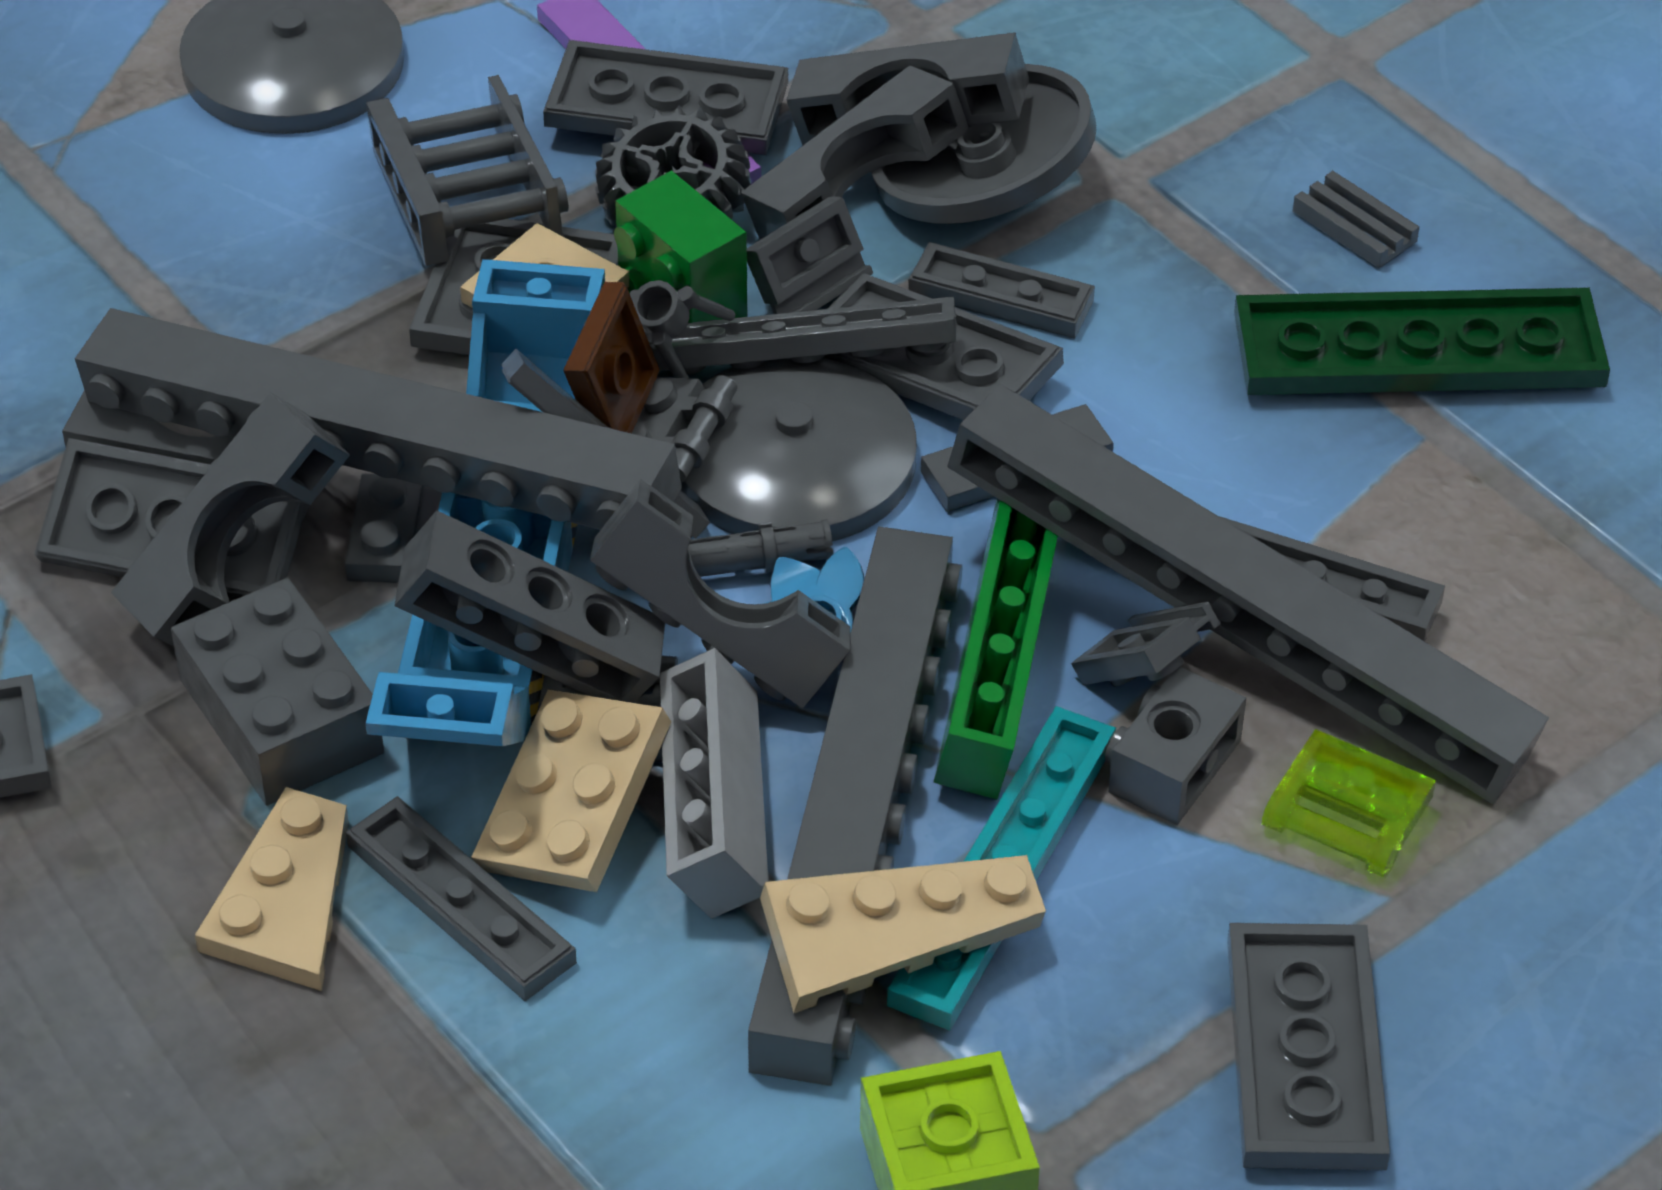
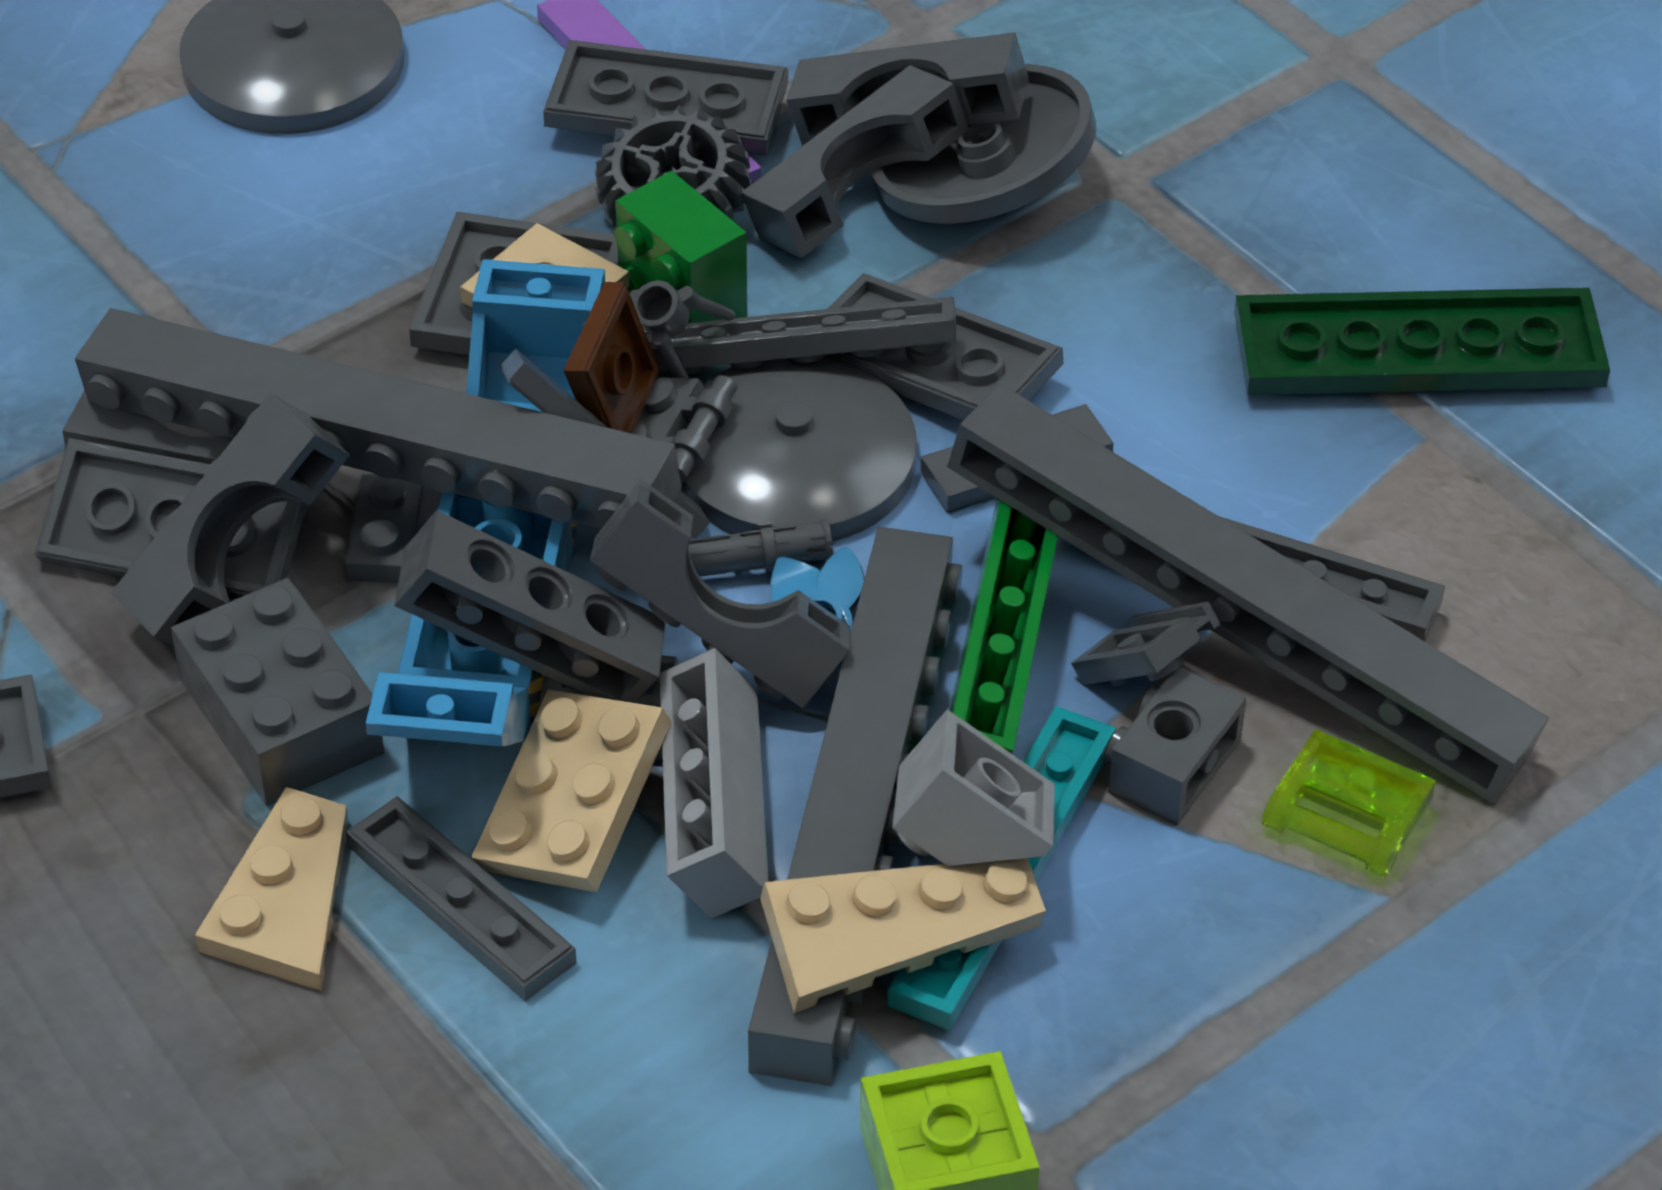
dark grey fence [366,75,569,266] -> none
dark grey plate [747,197,873,314] -> none
dark grey tile [908,242,1095,339] -> none
dark grey plate [1227,923,1390,1170] -> none
dark grey tile [1293,171,1420,268] -> none
none -> light grey slope [892,709,1054,866]

